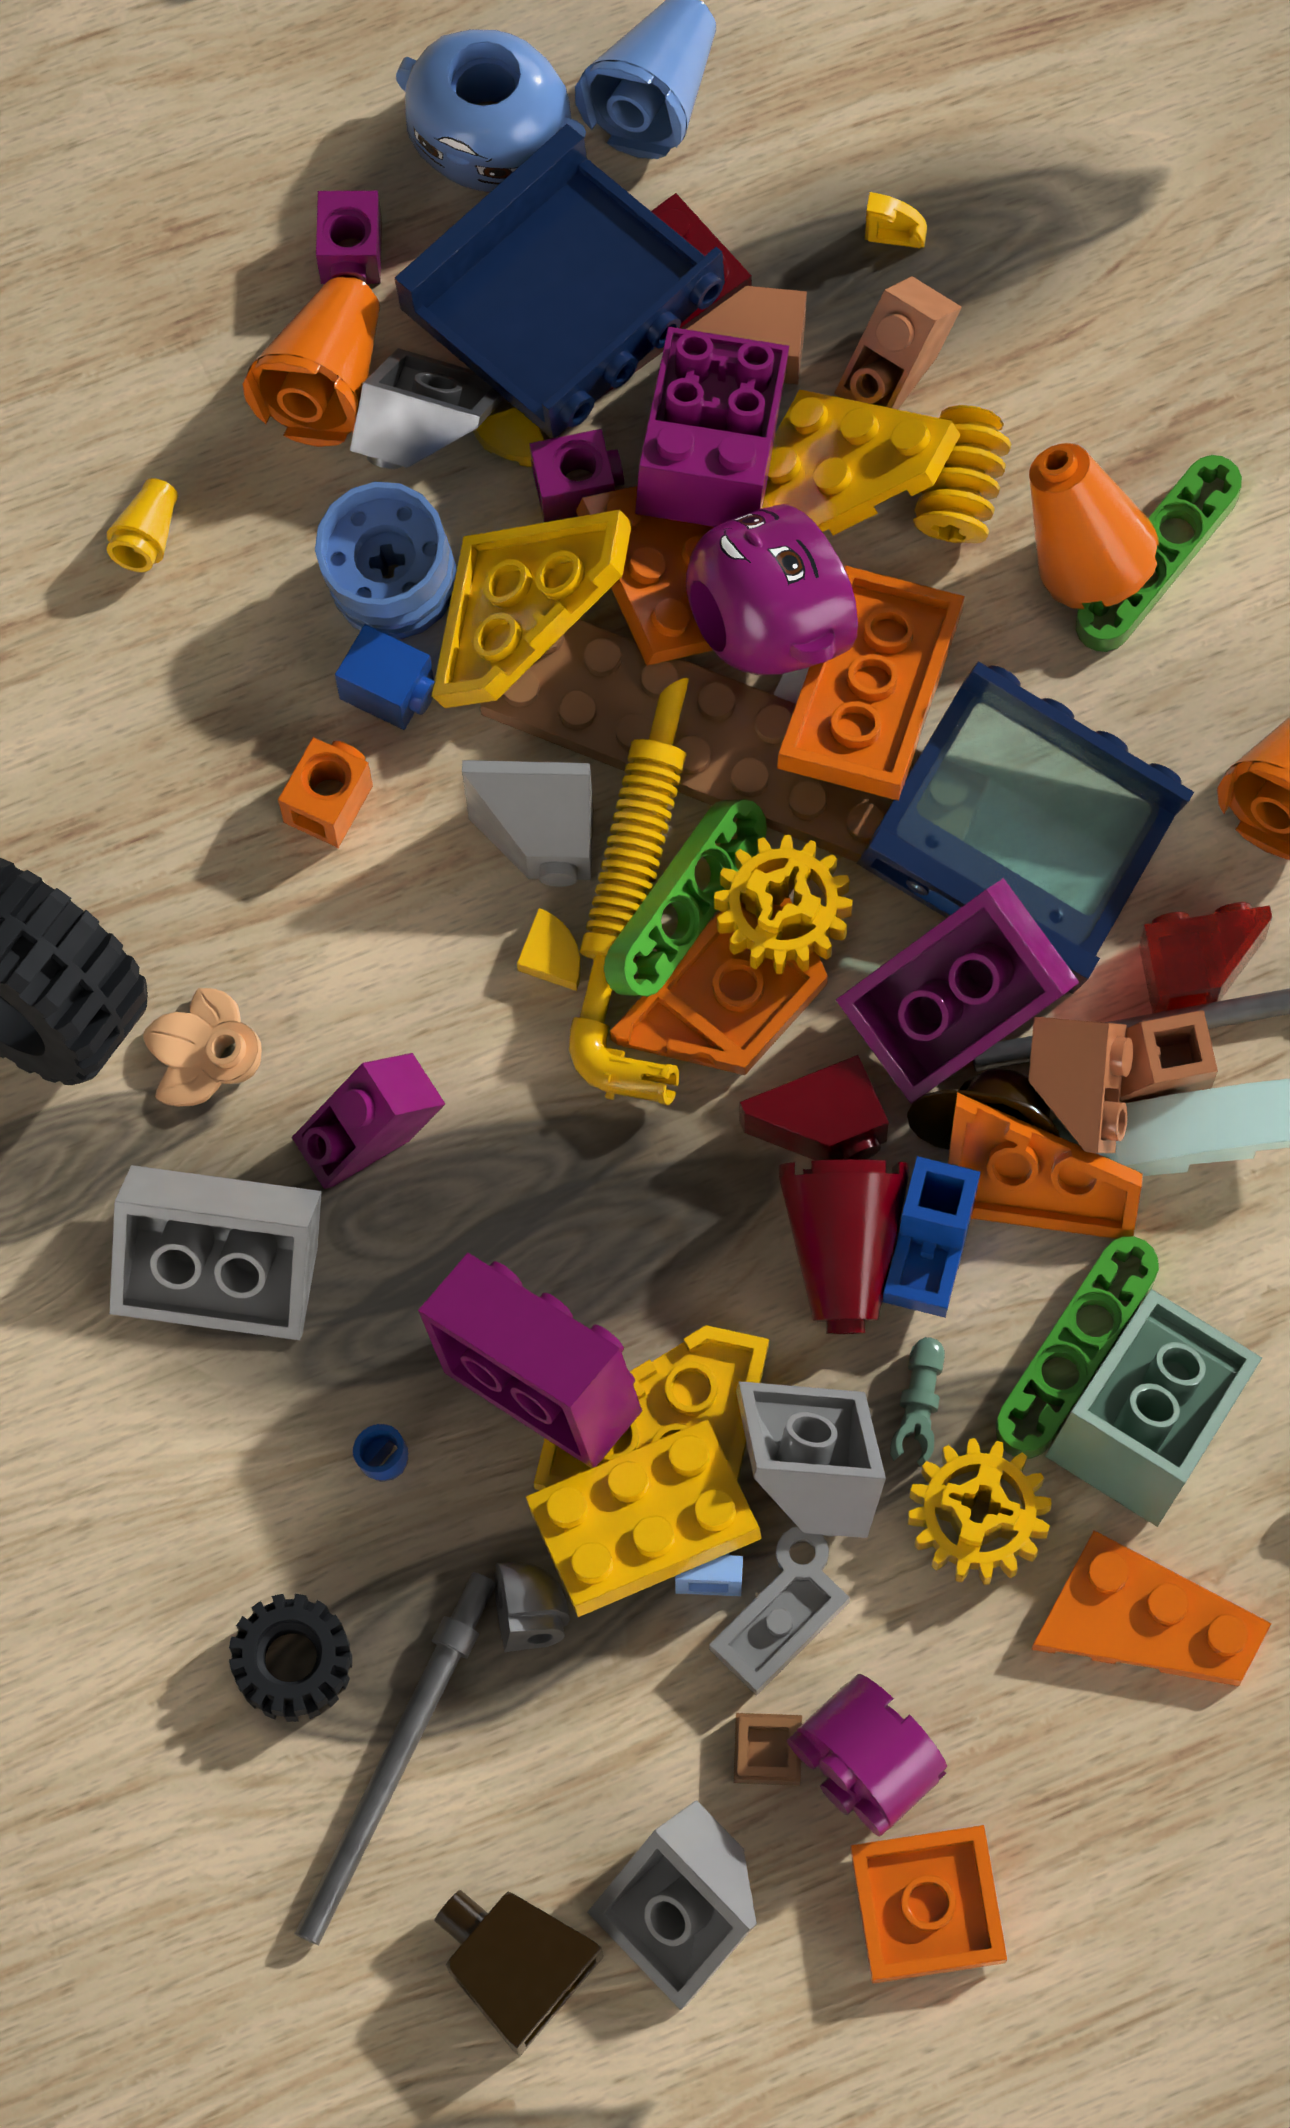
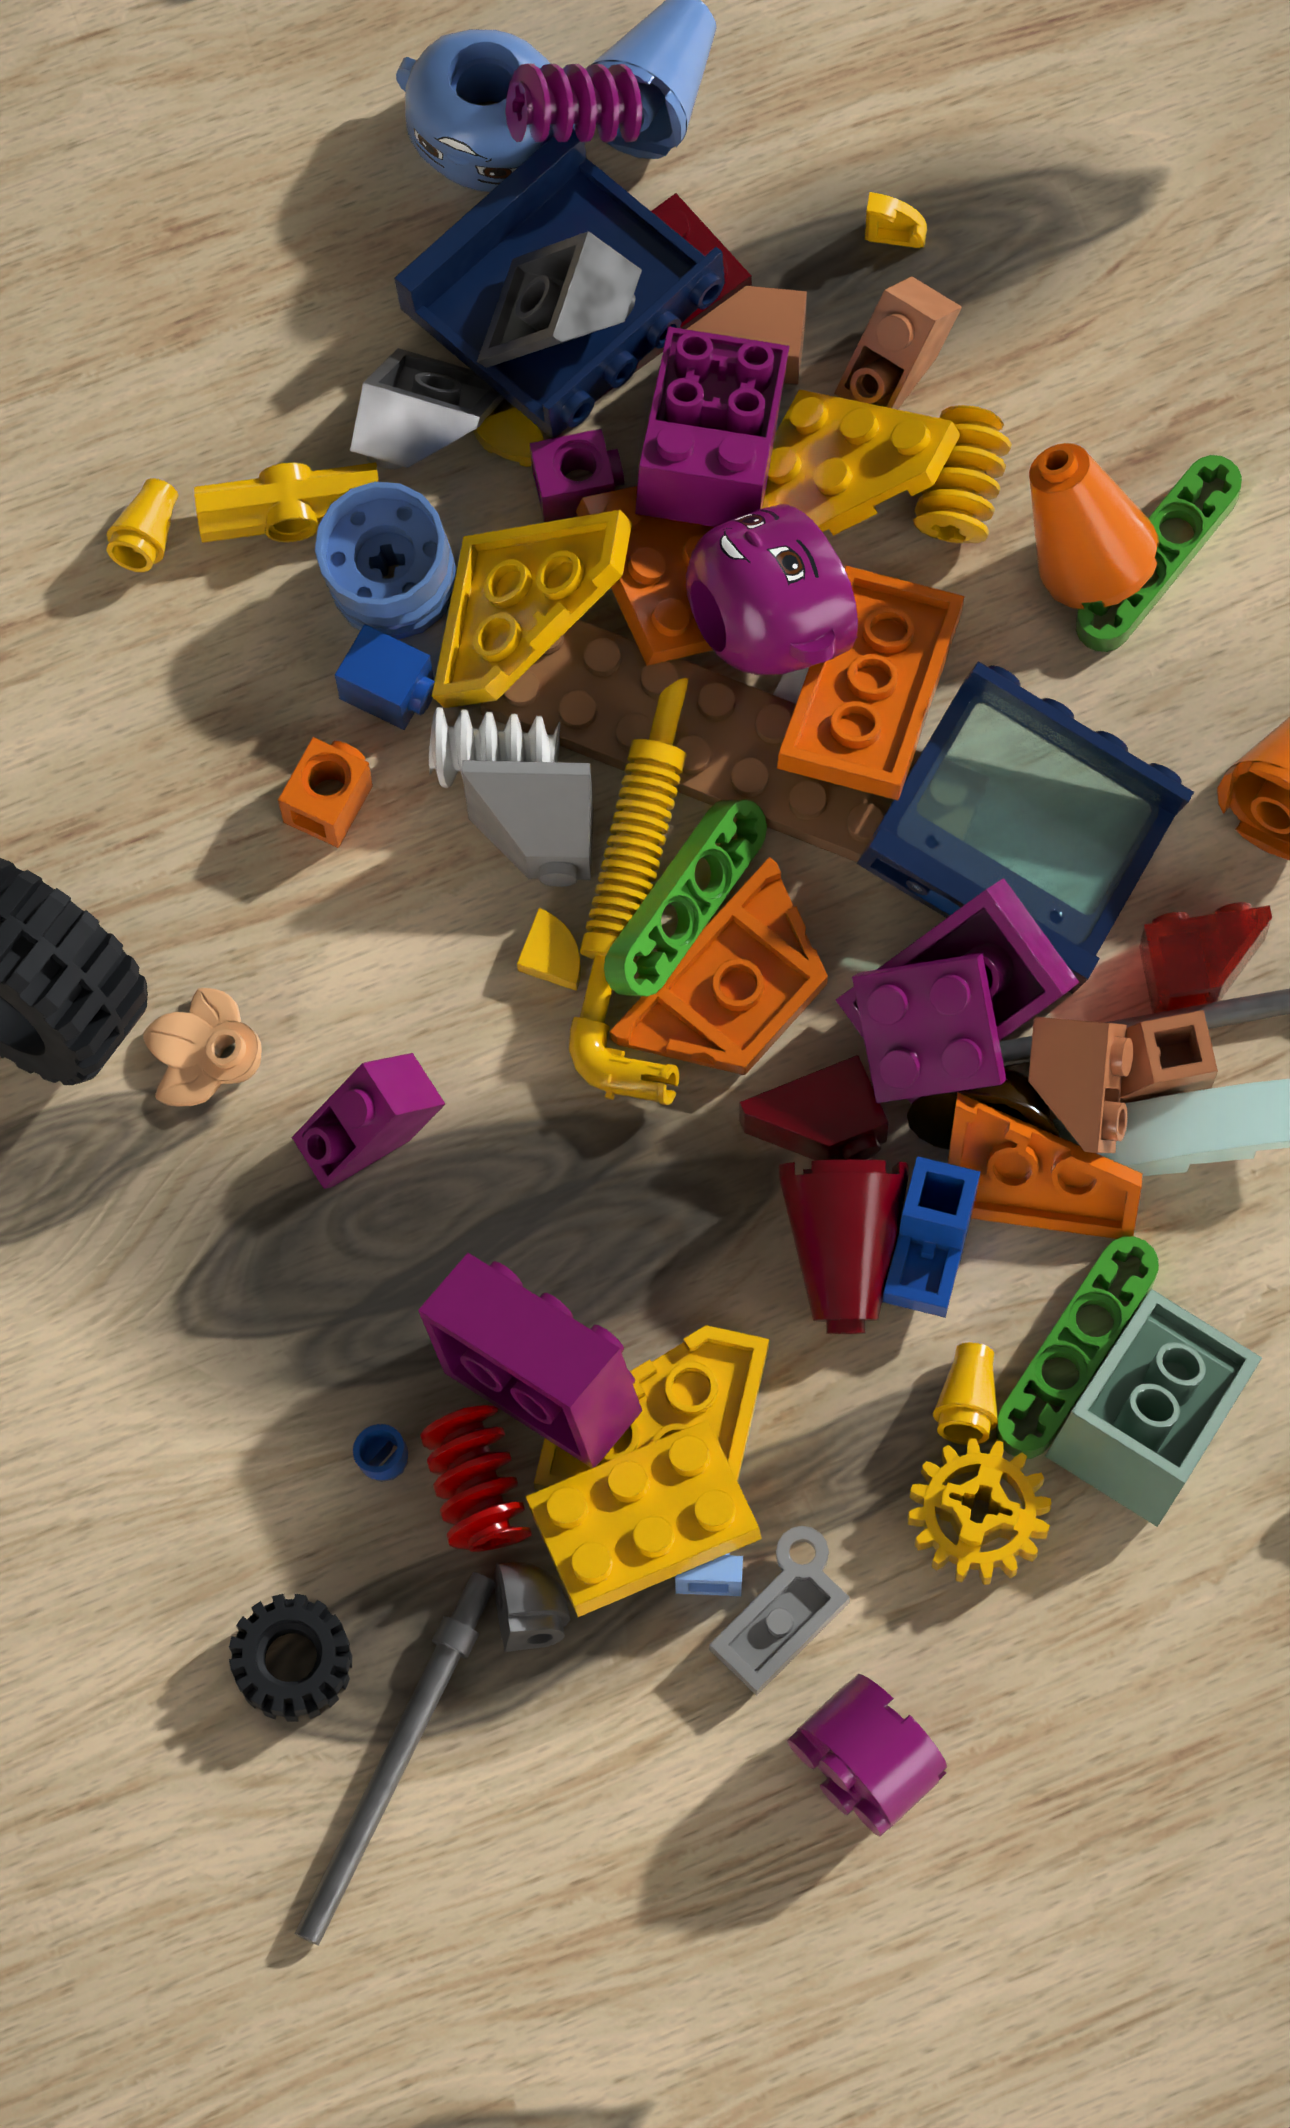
light grey slope [109,1165,321,1340] -> none
orange cone [242,277,380,447] -> none
magenta brick [316,190,382,284] -> none
dark brown torso [434,1890,603,2056] -> none
light grey slope [588,1800,757,2010] -> none
yellow gear [714,834,853,974] -> none
medium nougat tile [734,1713,802,1786] -> none
light grey slope [736,1381,886,1538] -> none
orange plate [850,1825,1007,1984] -> none
sand green piece [890,1337,945,1467] -> none
orange wing [1032,1530,1272,1686] -> none
none -> yellow piece [194,462,379,543]
none -> red piece [420,1405,532,1552]
none -> white piece [429,707,560,788]
none -> flat silver slope [477,231,642,368]
none -> magenta piece [505,63,642,142]
none -> magenta plate [852,953,1007,1103]
none -> yellow cone [933,1342,998,1445]

